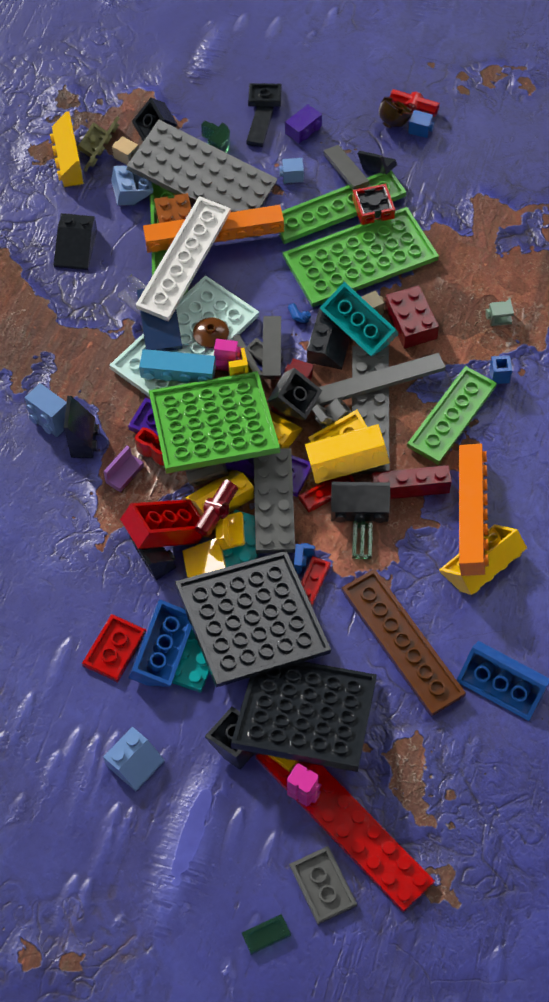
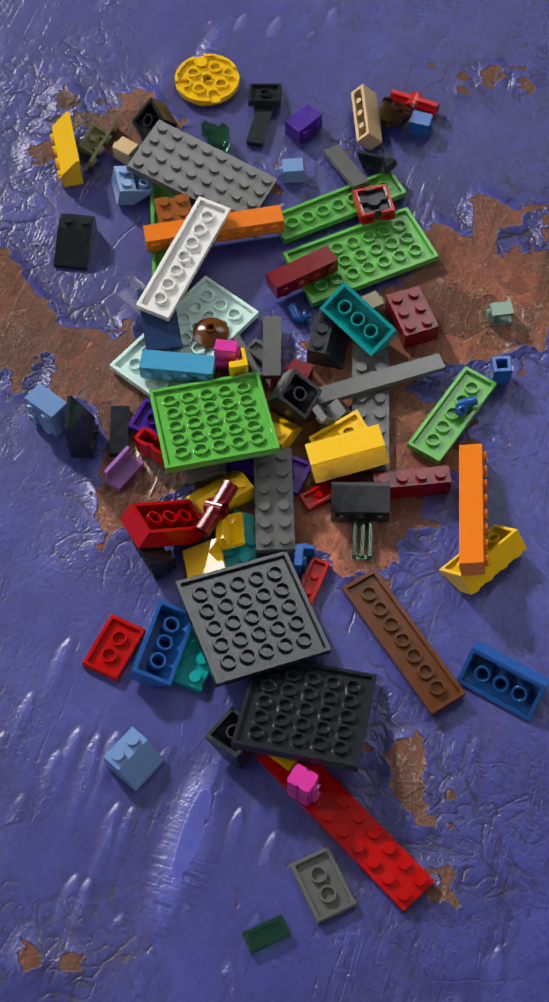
none -> black tile [109,406,130,457]
none -> yellow plate [175,54,240,106]
none -> dark red brick [266,245,338,299]
none -> tan brick [351,84,383,151]
none -> blue arm [455,396,478,416]

